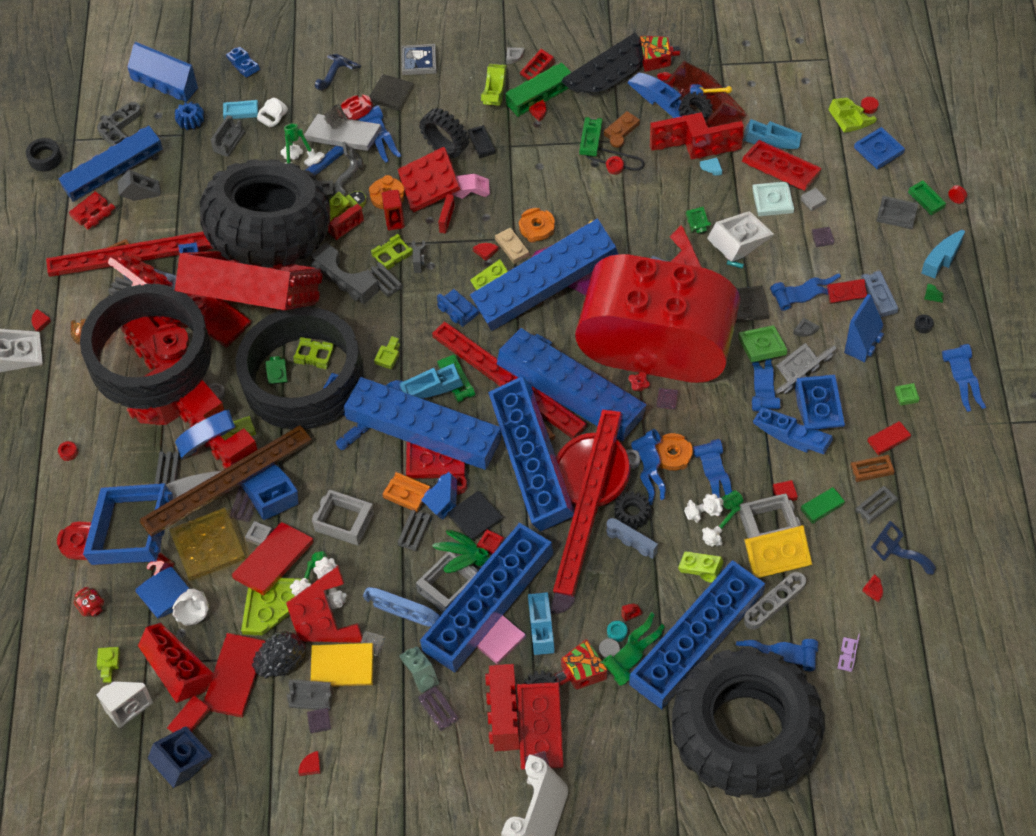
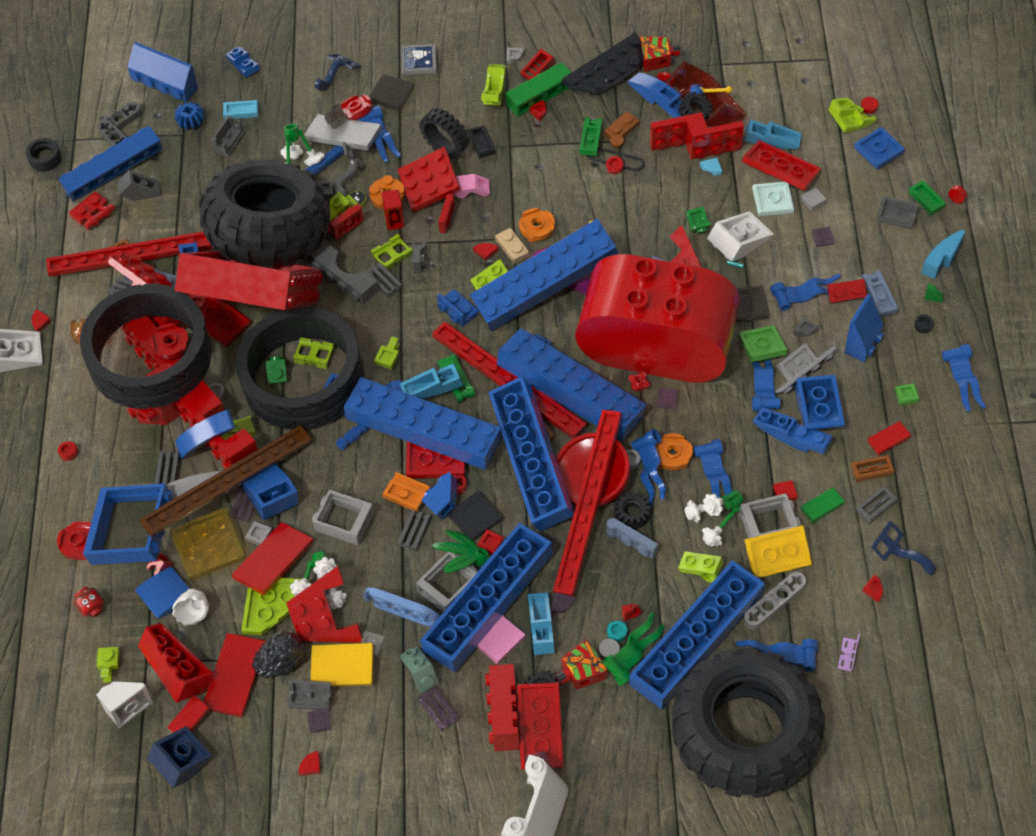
white piece [257,98,288,128] -> none

